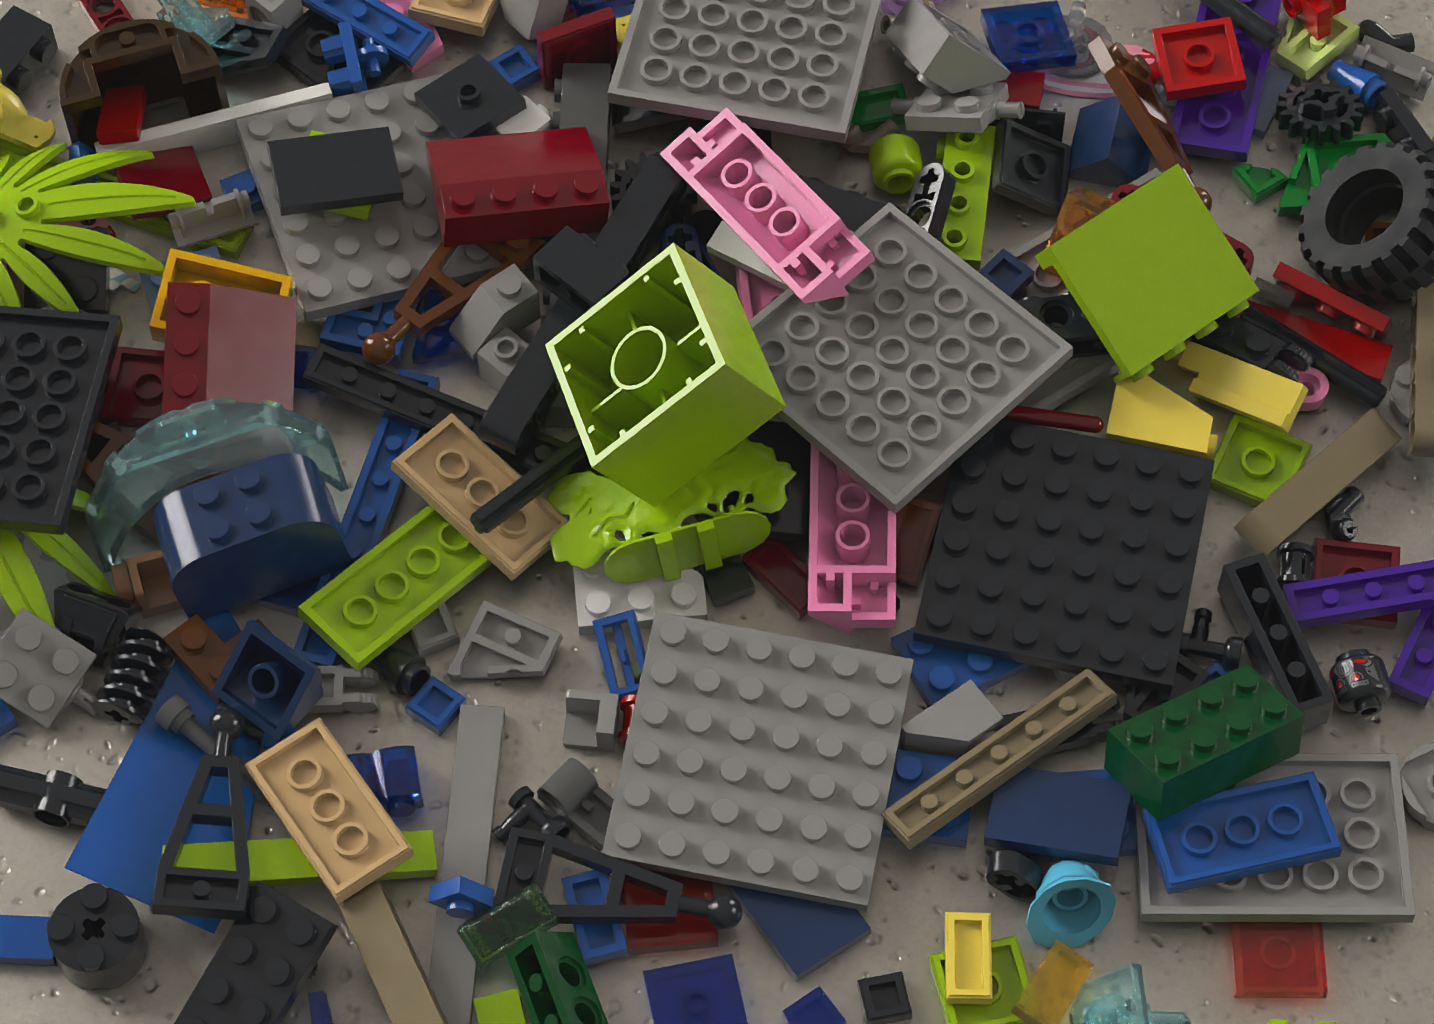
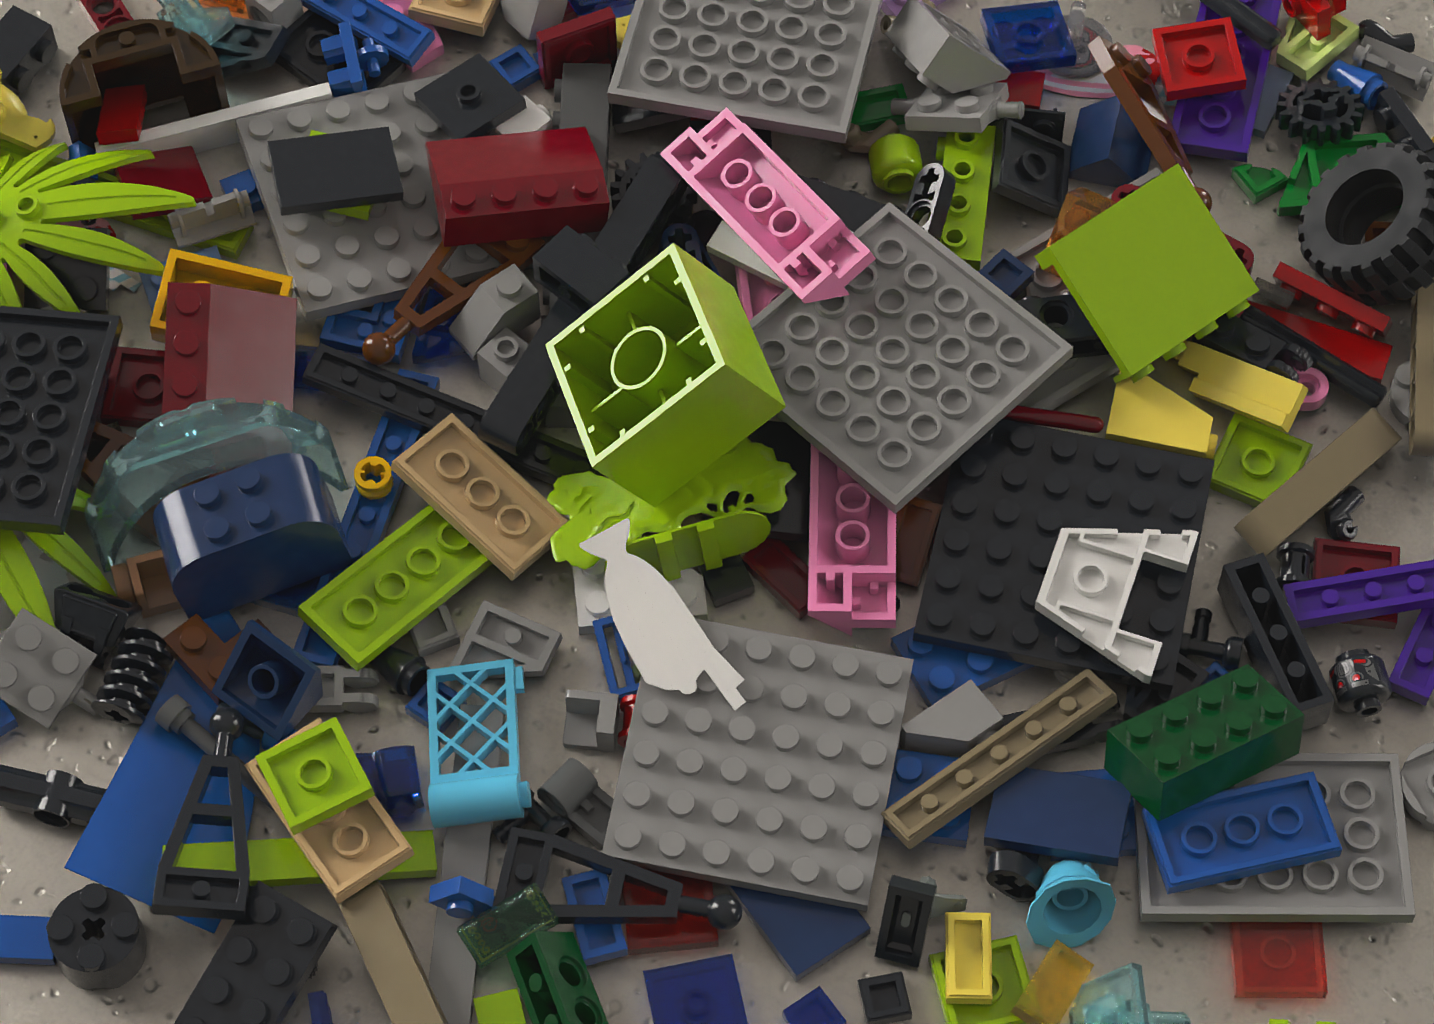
black axle [470,434,588,534] -> none
none -> lime plate [255,717,375,836]
none -> yellow bush [354,456,393,500]
none -> medium azure piece [427,658,532,829]
none -> white sticker [579,518,746,711]
none -> black piece [874,875,967,968]
none -> white wing [1035,528,1199,684]

